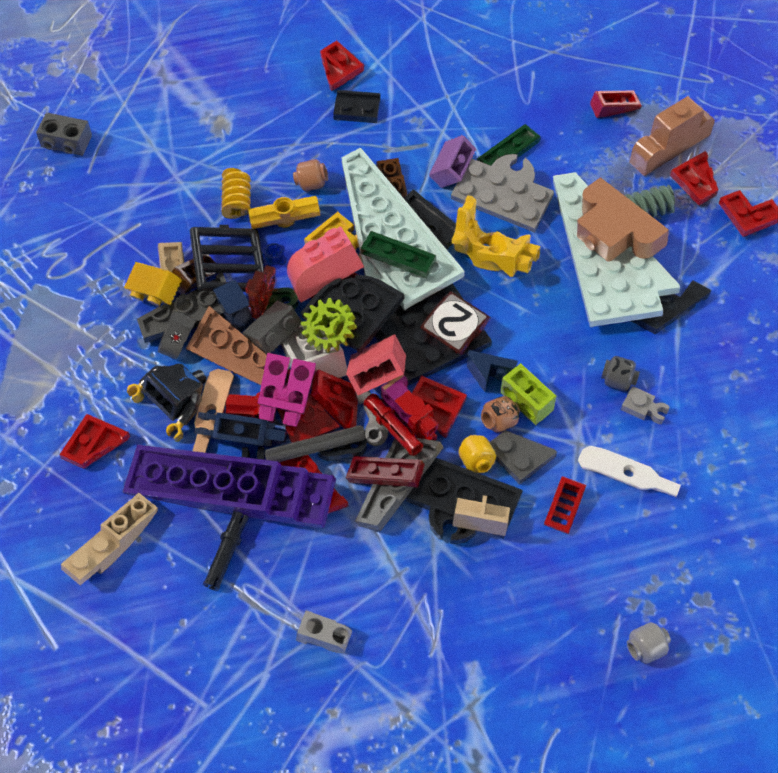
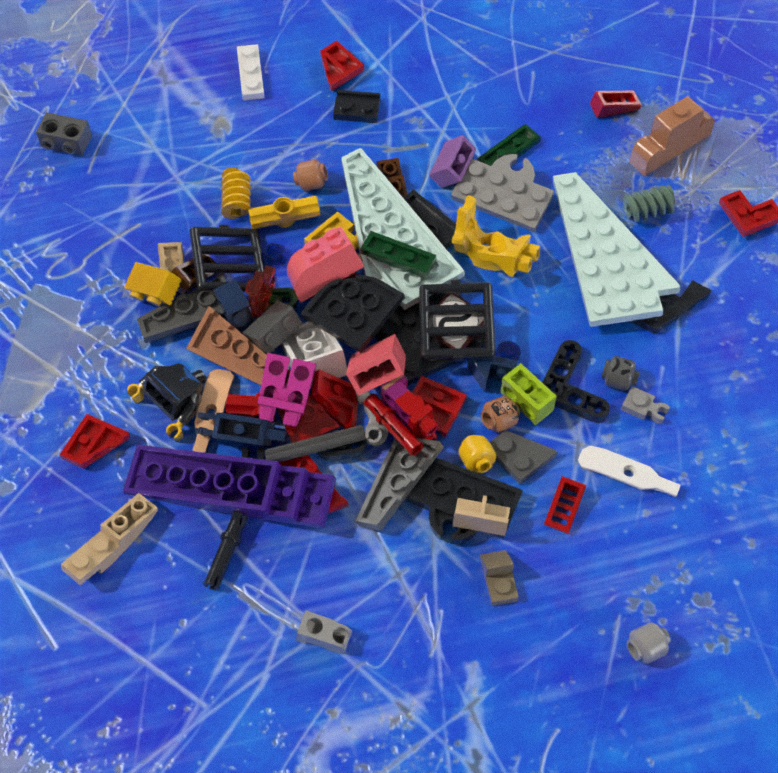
dark grey leg [158,309,196,360] -> none
lime gear [301,298,357,353] -> none
dark red tile [346,456,425,487] -> none
nougat brick [577,177,669,262] -> none
red wing [670,151,718,206] -> none
none -> white plate [237,44,265,101]
none -> black bar [419,280,496,362]
none -> dark tan slope [480,550,519,606]
none -> clear blue plate [496,341,521,361]
none -> black beam [542,340,610,423]

